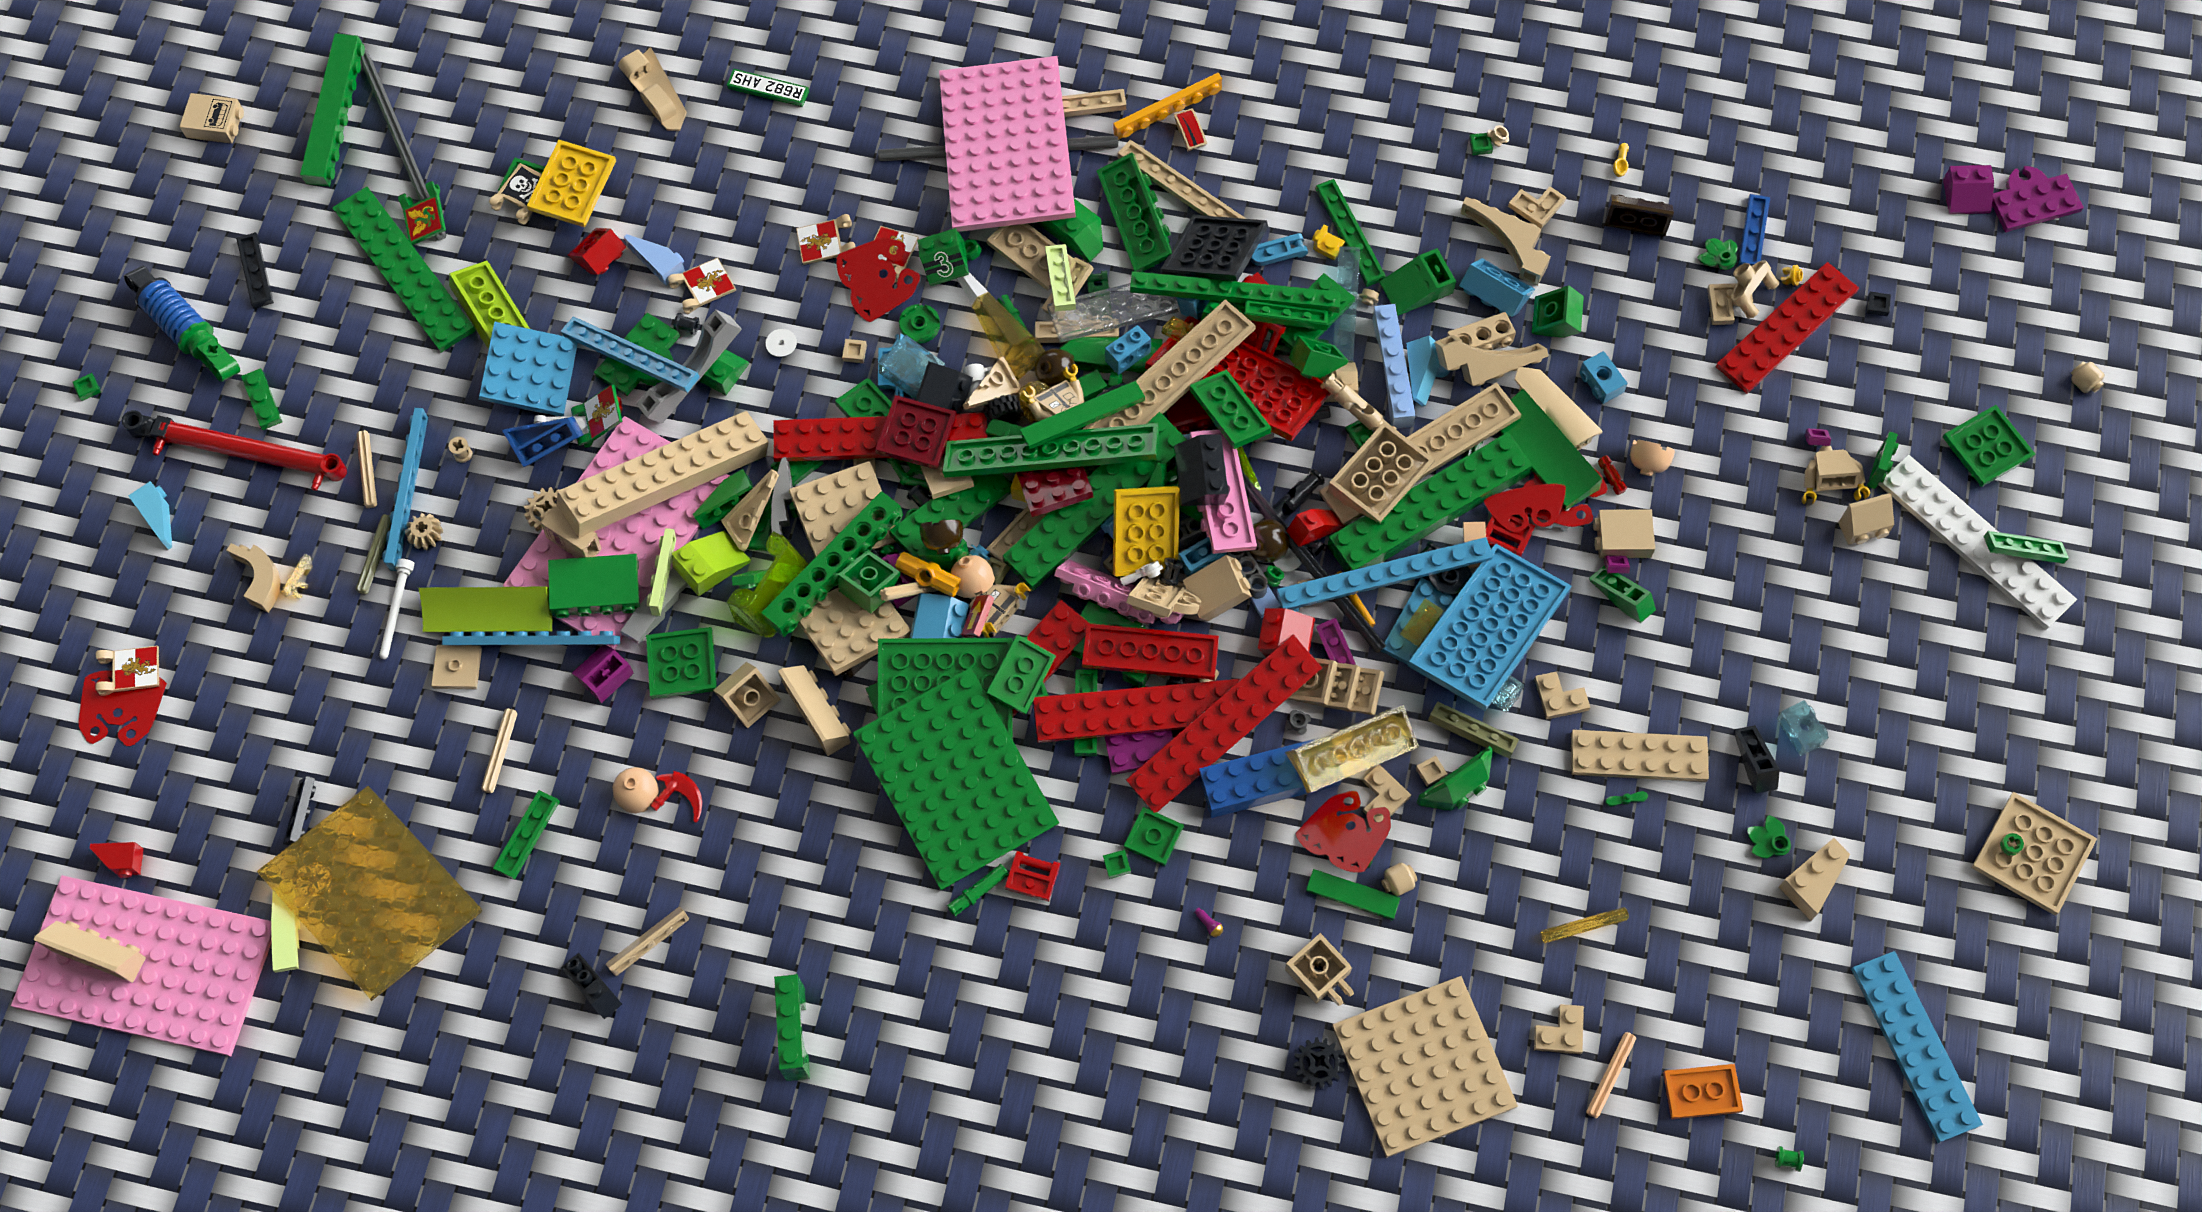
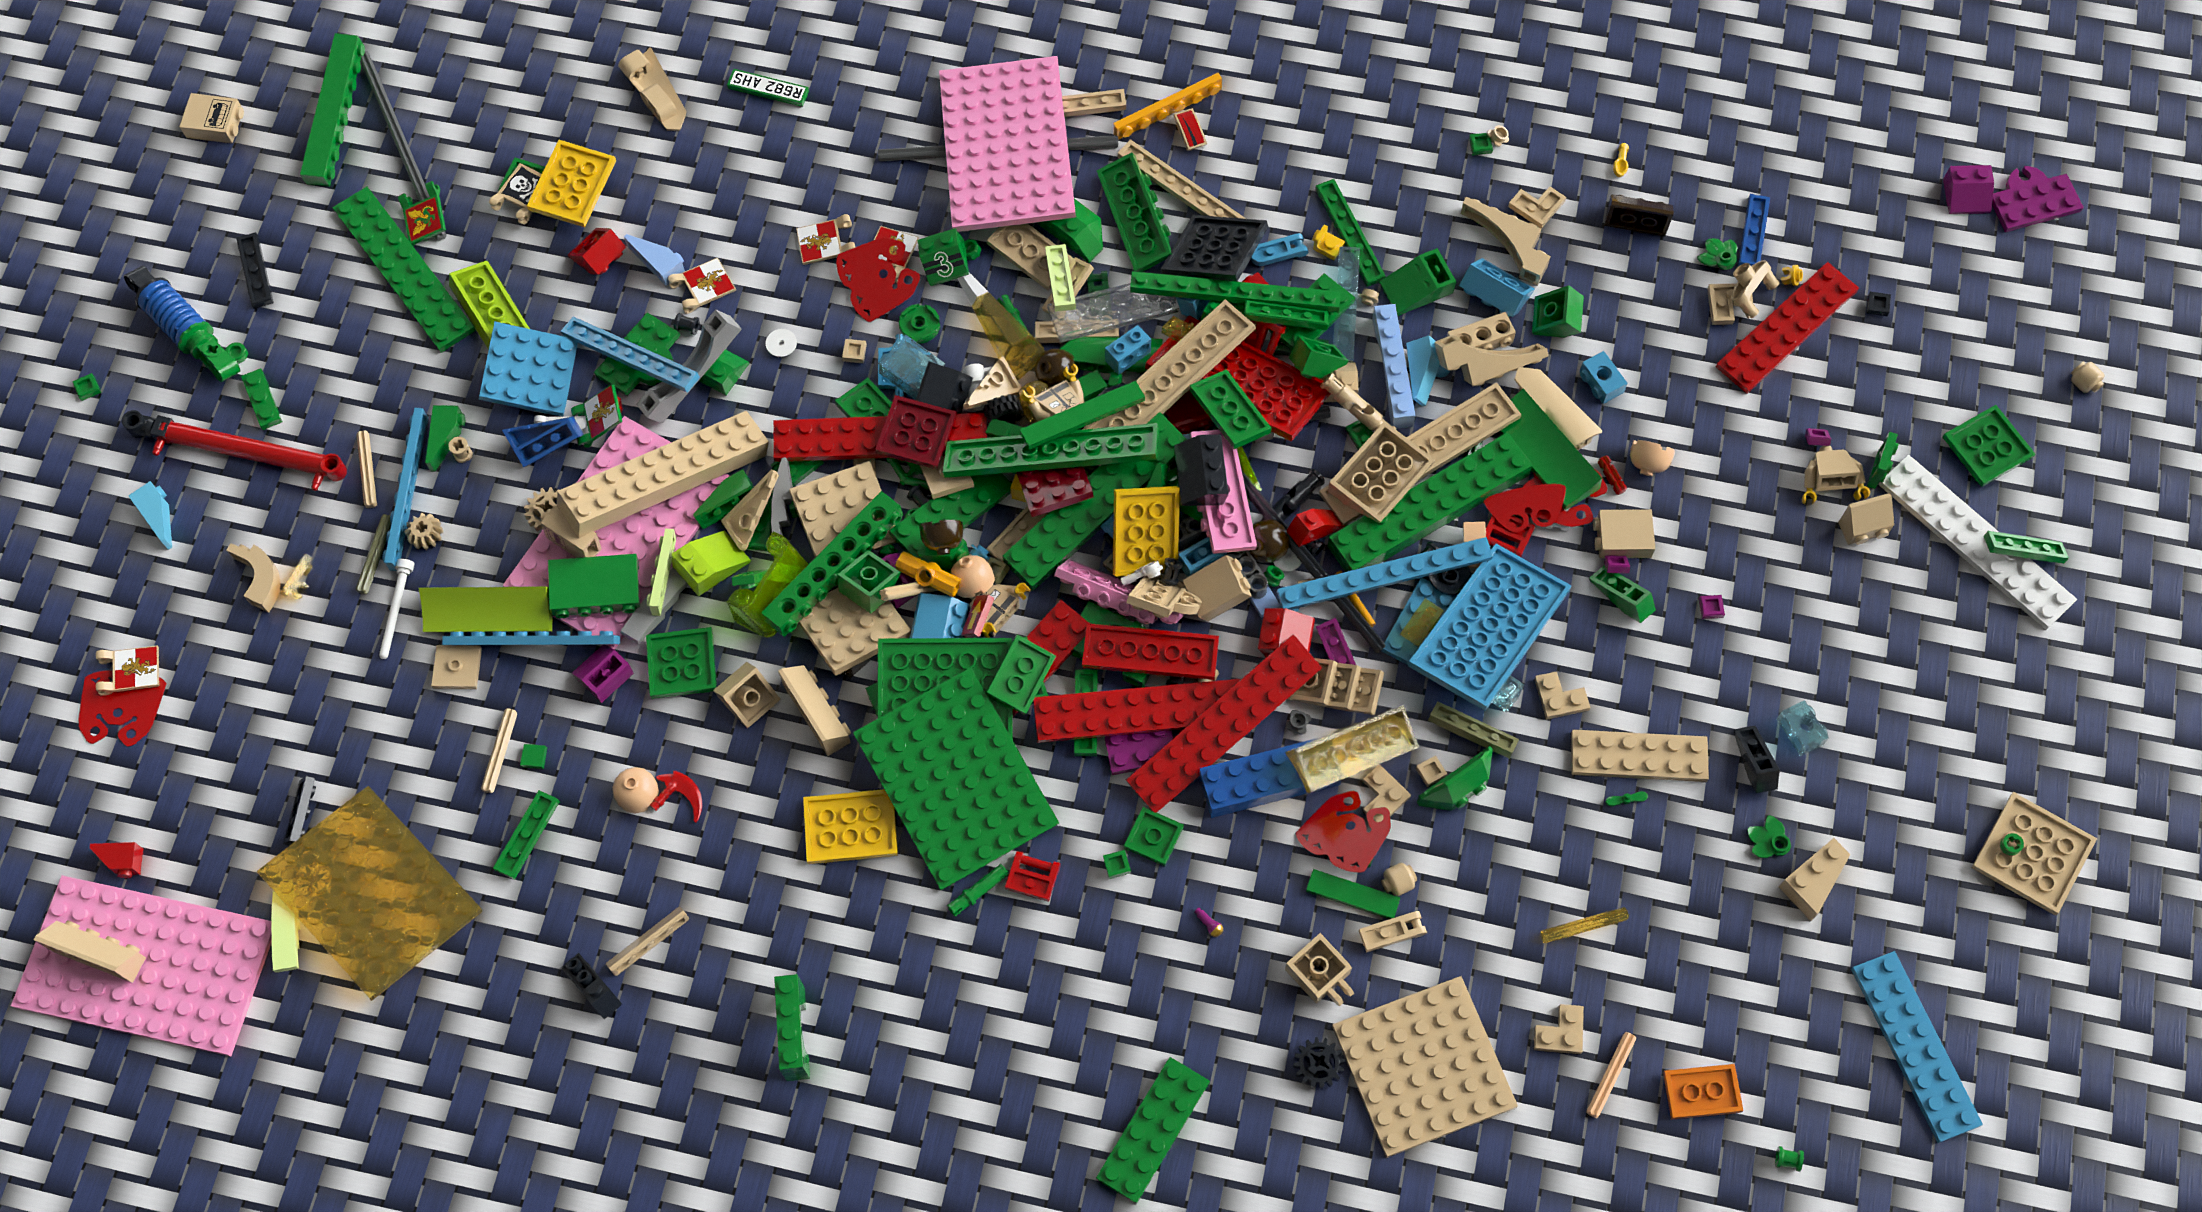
none -> green tile [225,342,248,364]
none -> green slope [425,405,465,472]
none -> green tile [520,744,548,769]
none -> yellow plate [803,789,898,864]
none -> green plate [1096,1057,1210,1204]
none -> tan plate [1359,911,1427,953]
none -> magenta tile [1698,595,1725,619]

